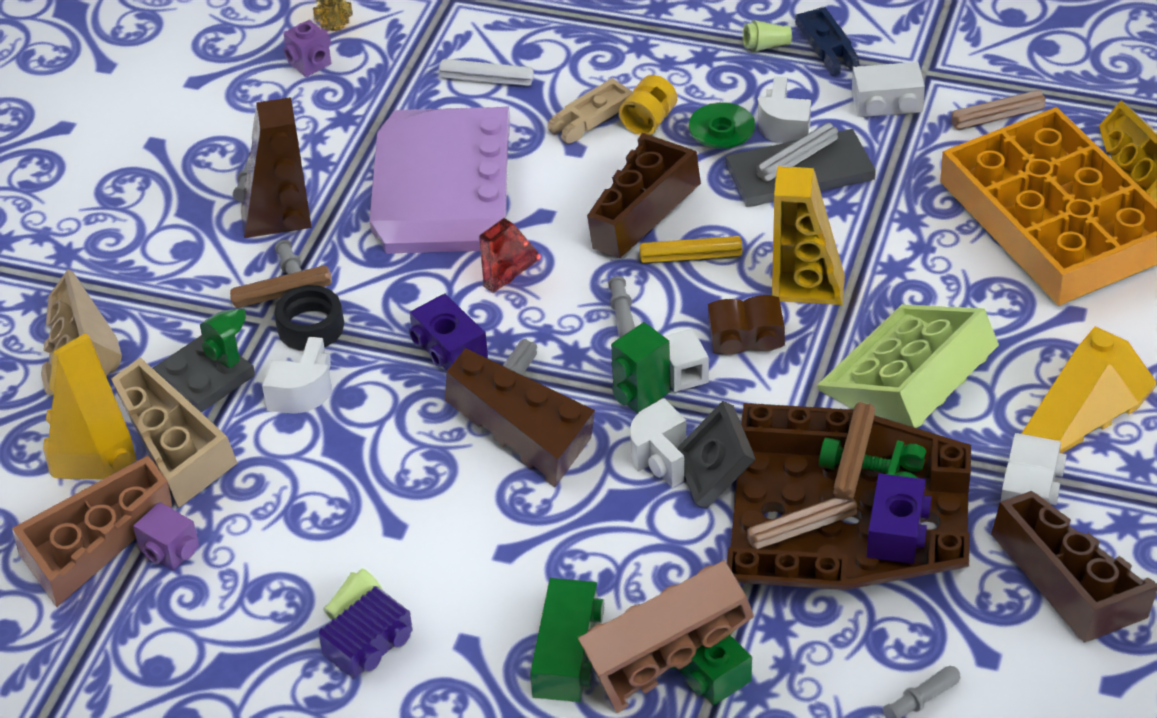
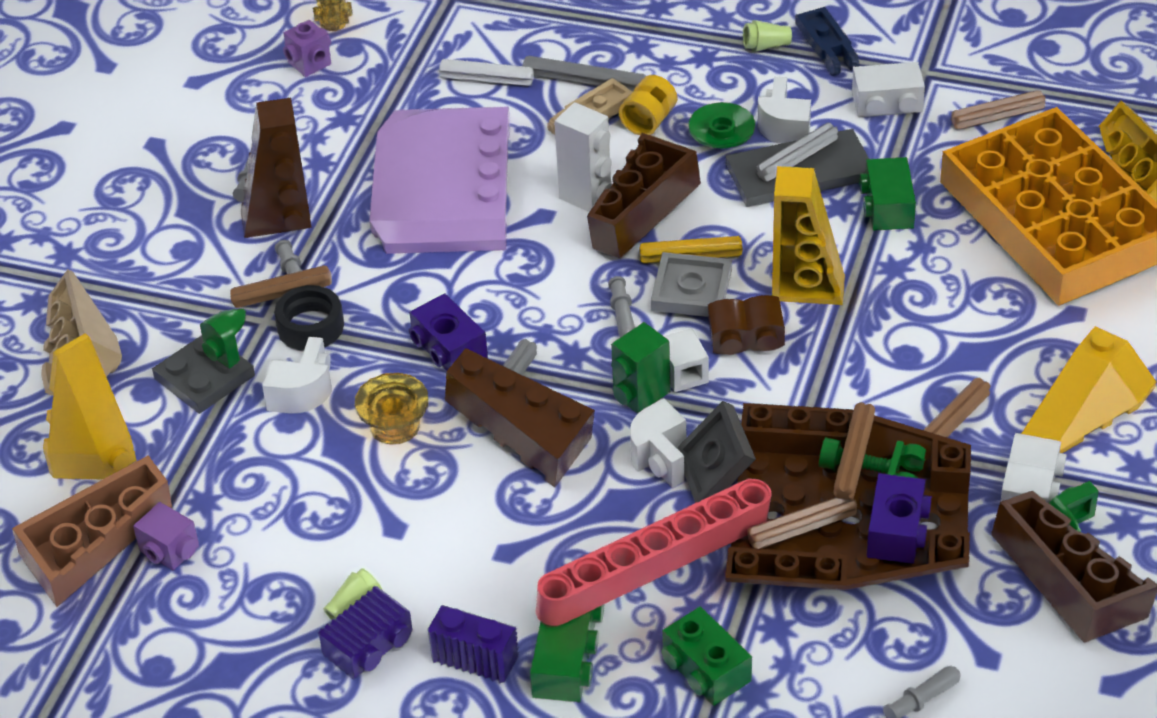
tan wedge [111,358,238,508] -> none
clear red wing [479,218,541,293] -> none
nougat wedge [578,560,754,714] -> none
yellowish green slope [817,304,999,428] -> none
none -> clear yellow piece [355,373,429,445]
none -> dark purple brick [428,605,519,683]
none -> light grey axle [523,55,646,91]
none -> coral beam [536,479,771,626]
none -> white brick [554,102,612,212]
none -> light grey plate [651,252,732,317]
none -> green brick [859,157,916,231]
none -> medium nougat axle [923,378,991,437]
none -> green plate [1049,481,1099,532]

